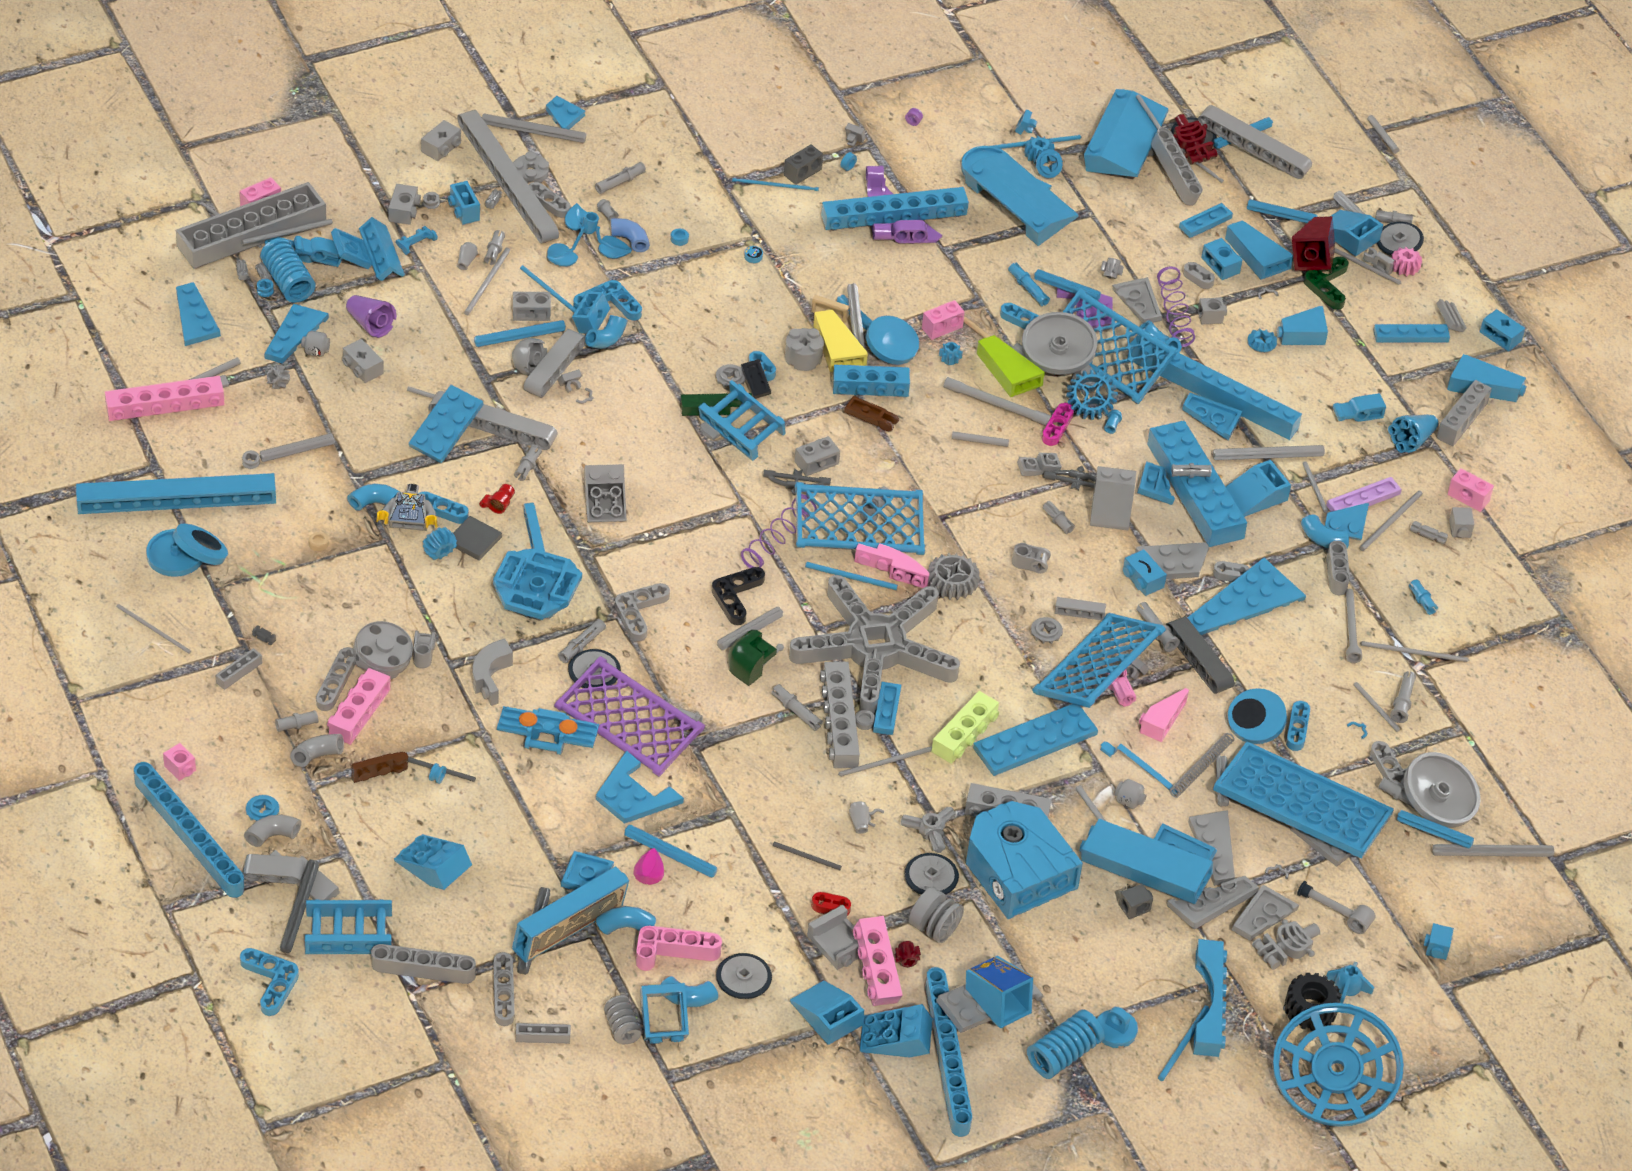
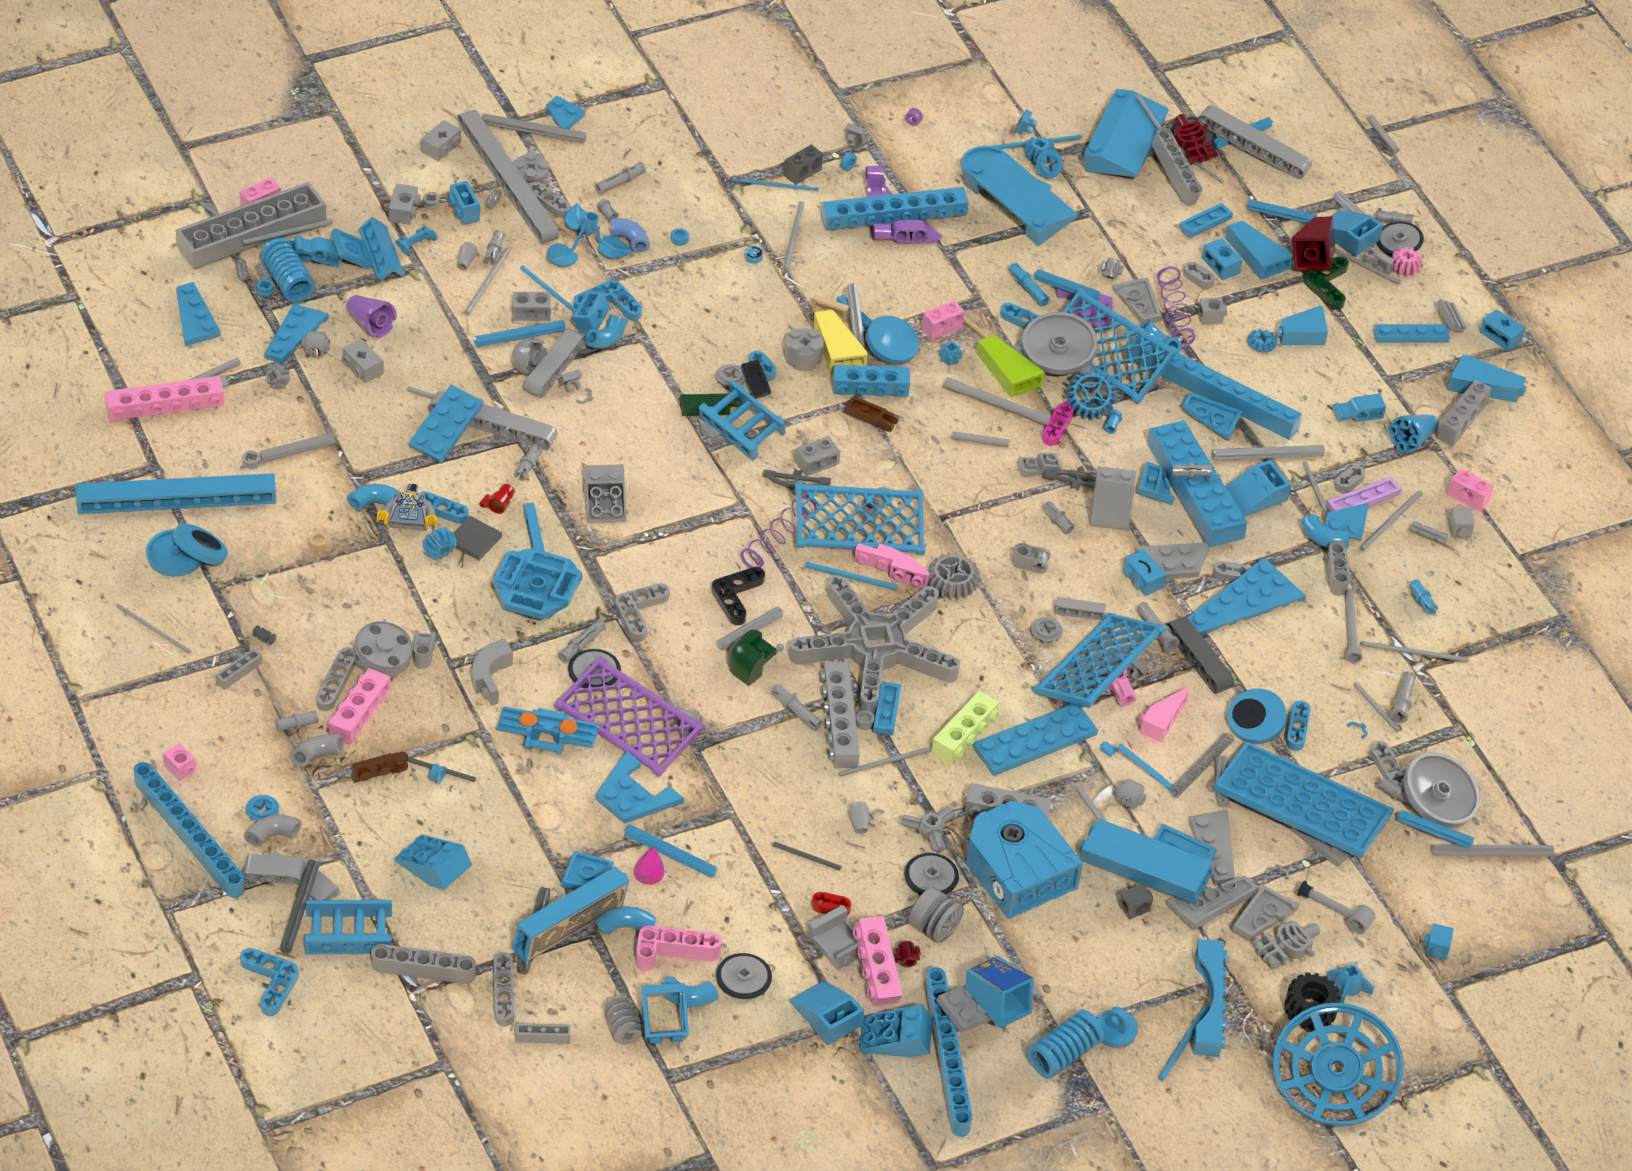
none -> light grey axle [783,201,805,272]
none -> light grey beam [1335,465,1365,494]

